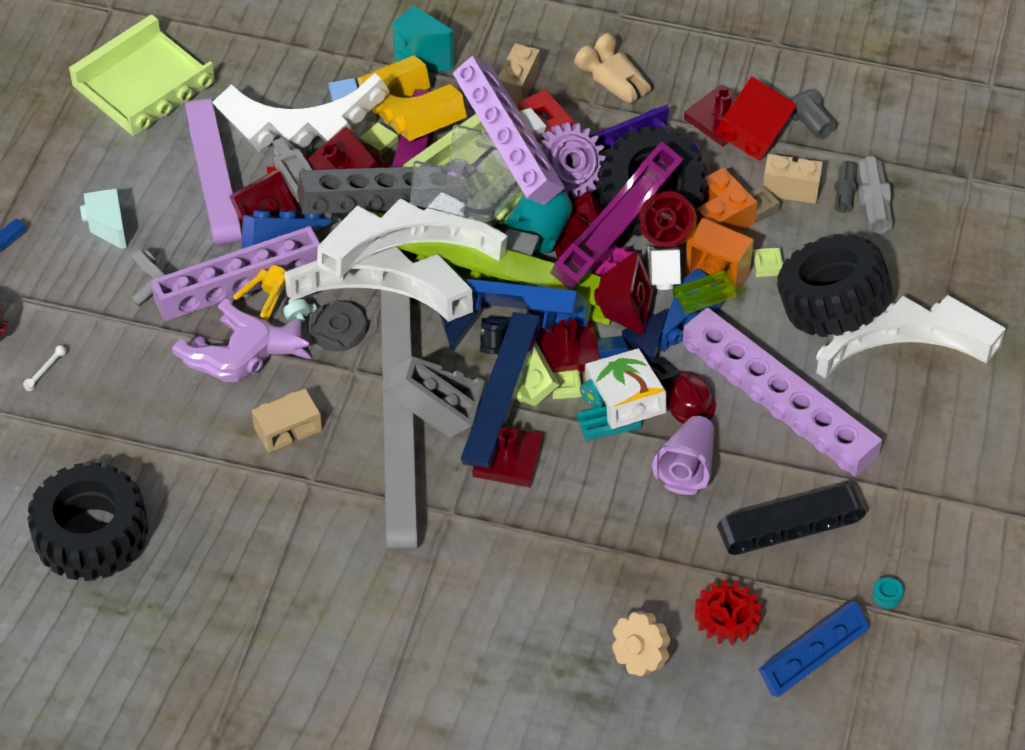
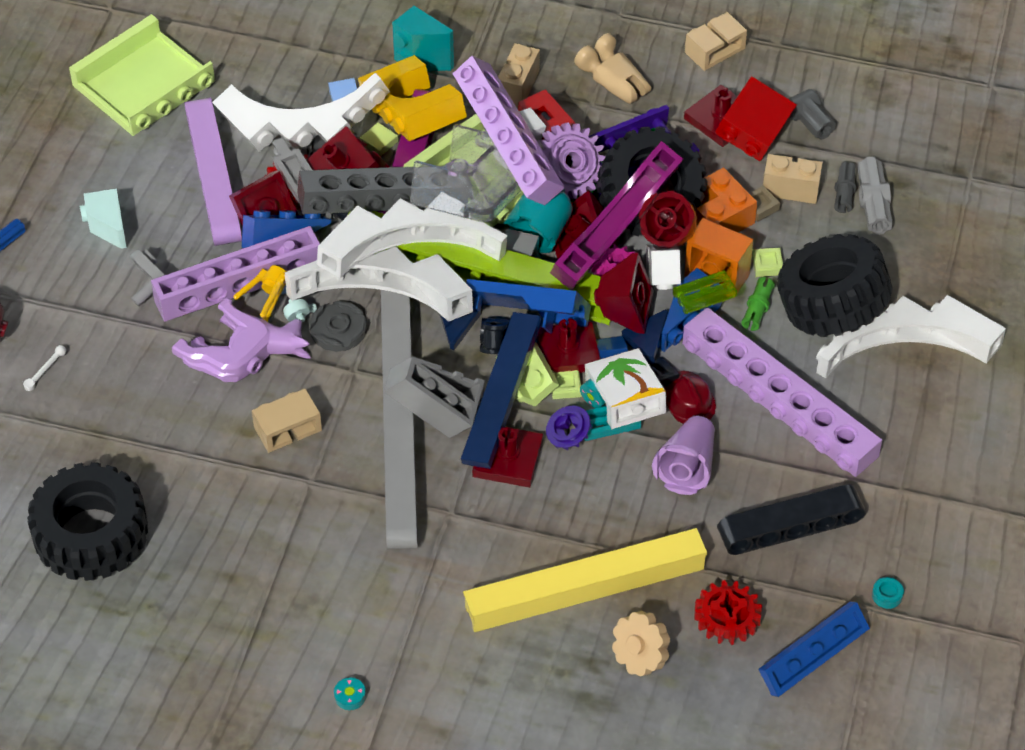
none -> teal tile [334,677,366,710]
none -> light yellow tile [463,528,707,632]
none -> dark purple gear [546,406,592,451]
none -> tan piece [685,12,747,71]
none -> bright green pin [741,277,775,331]

